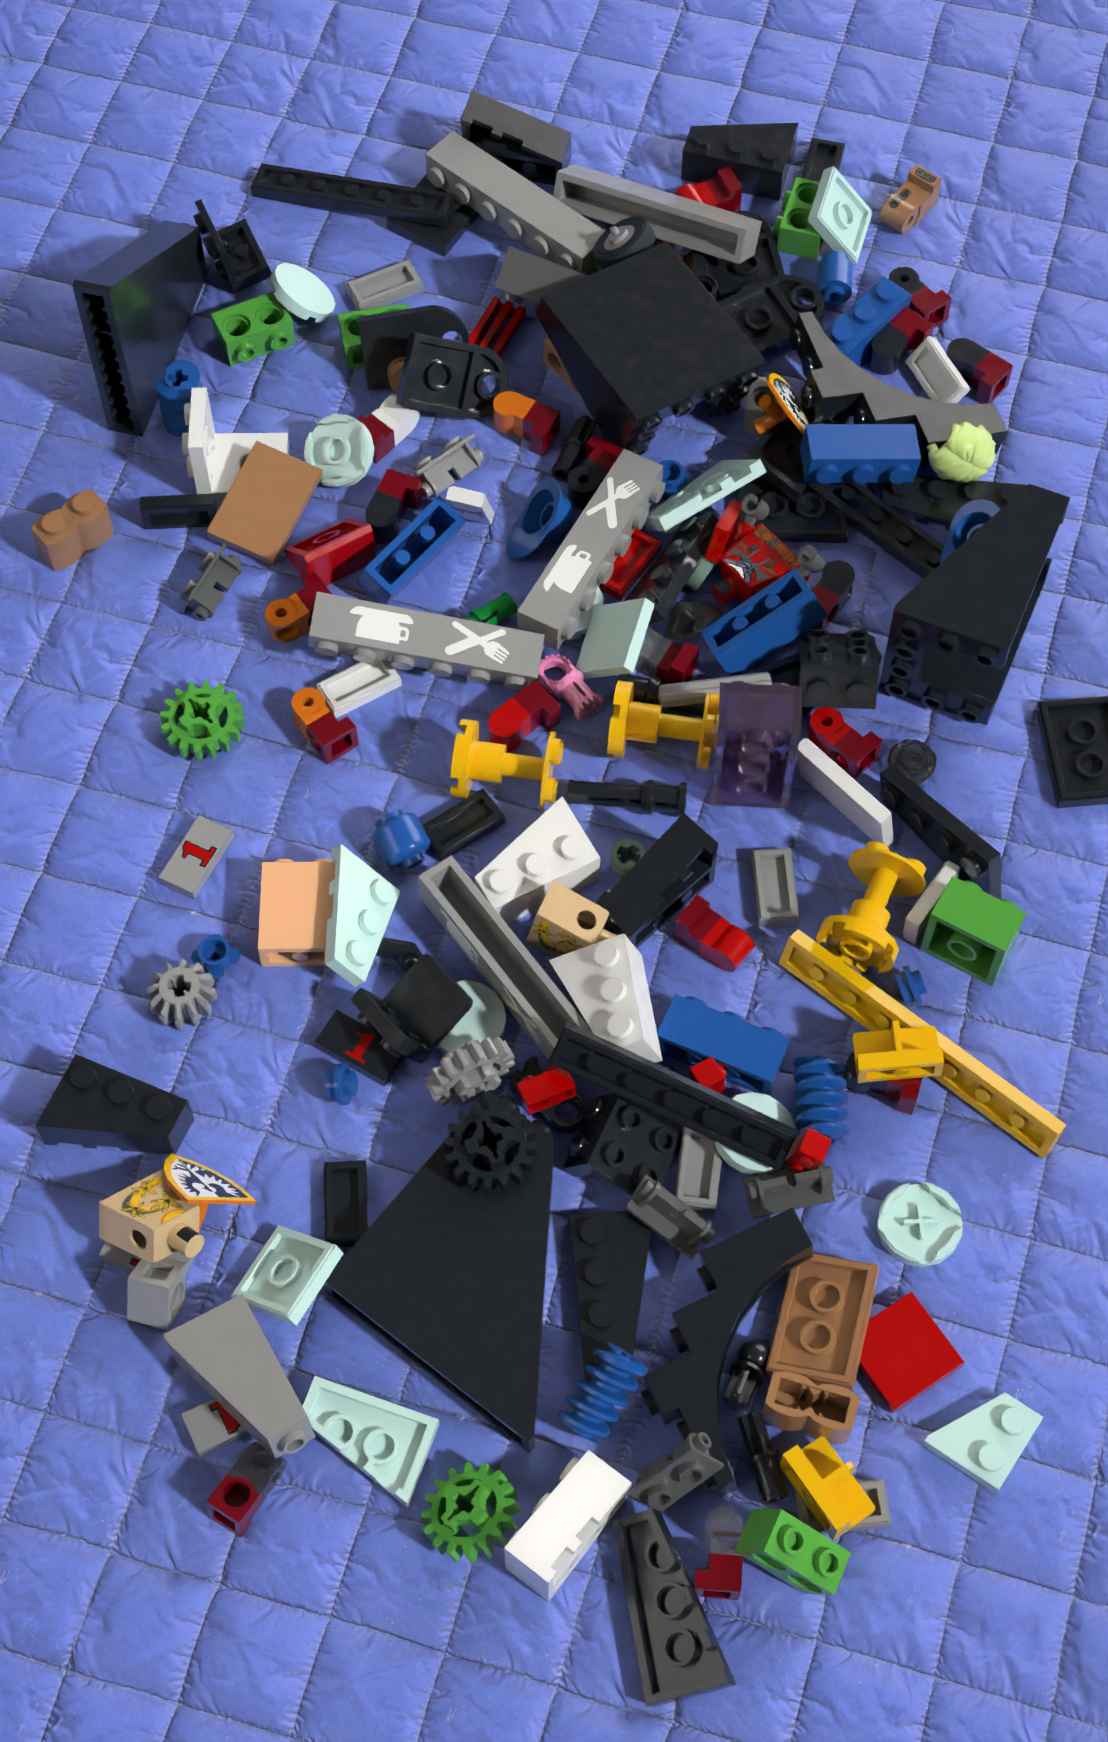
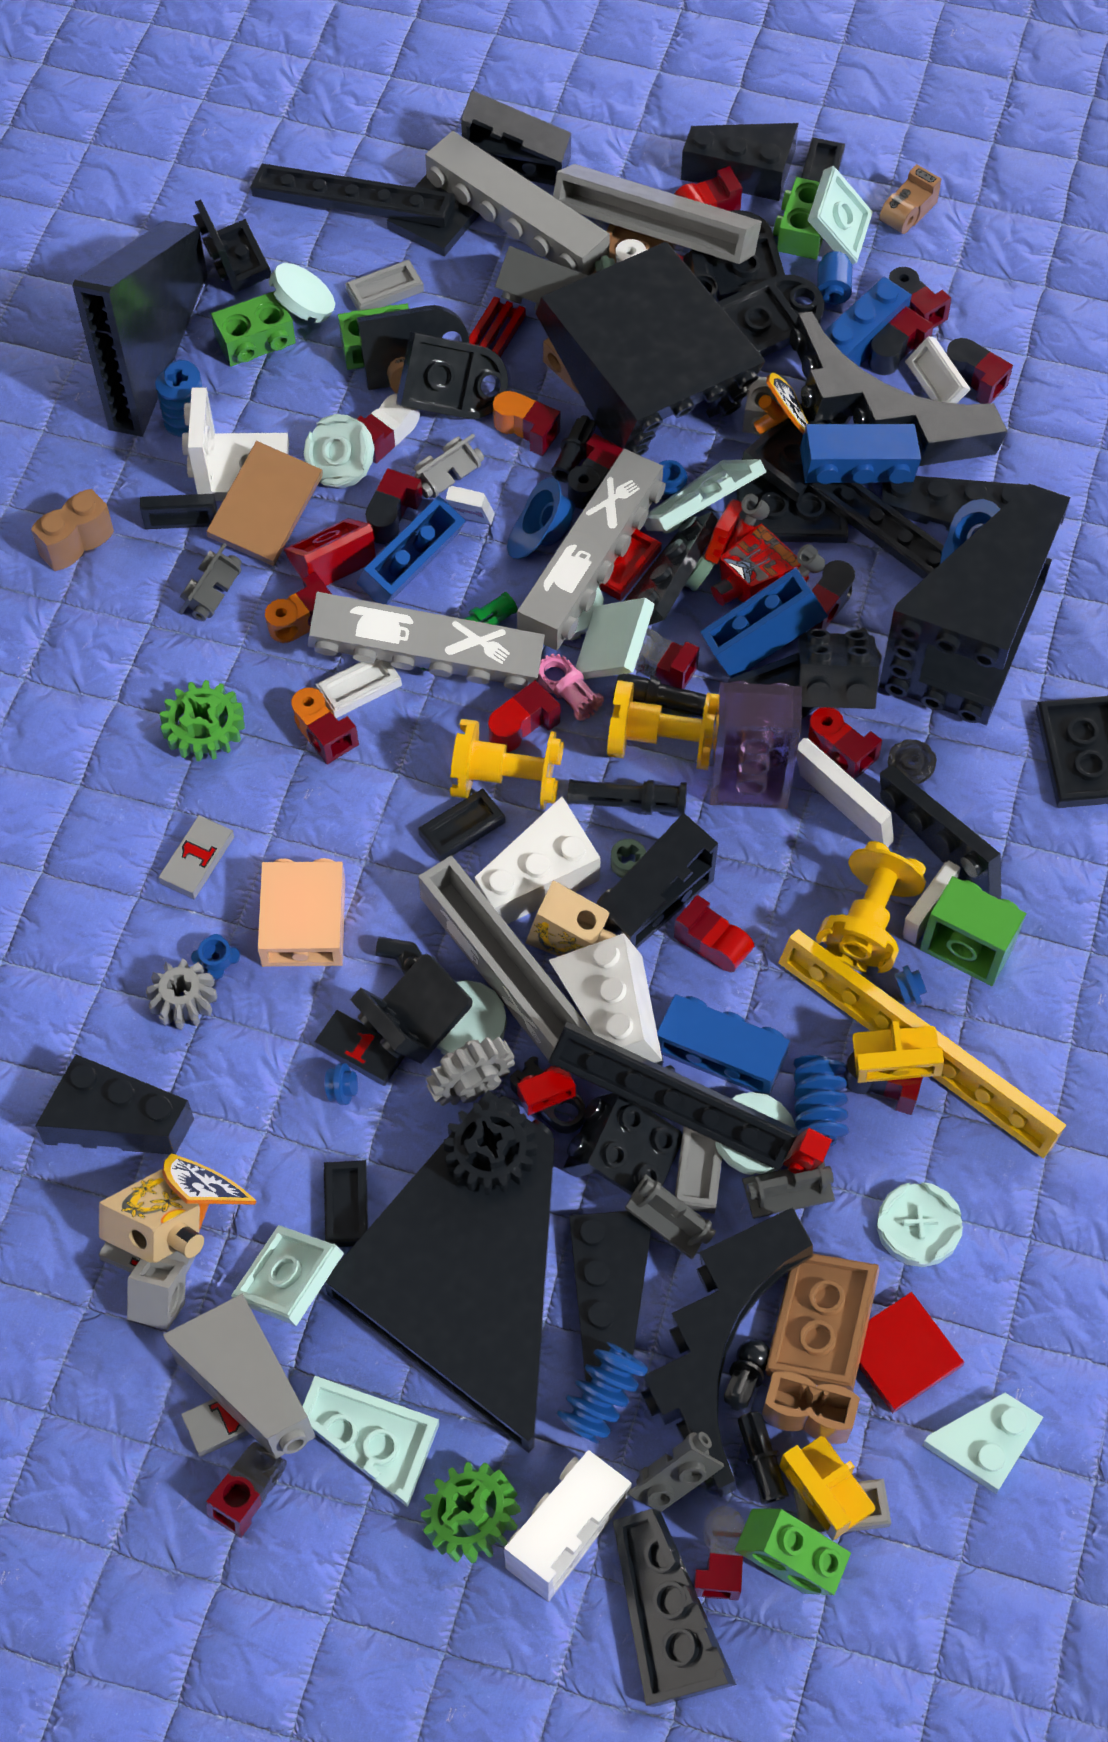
light aqua wing [325,844,401,987] -> none
blue head [372,809,431,871] -> none
black wheel [593,216,655,269] -> none
light grey axle [658,672,772,708] -> none
clear smoke brick [663,602,723,640] -> none
red piece [688,1057,727,1095] -> none
light grey tile [750,848,799,927] -> none
yellowish green hair [927,422,996,483] -> none

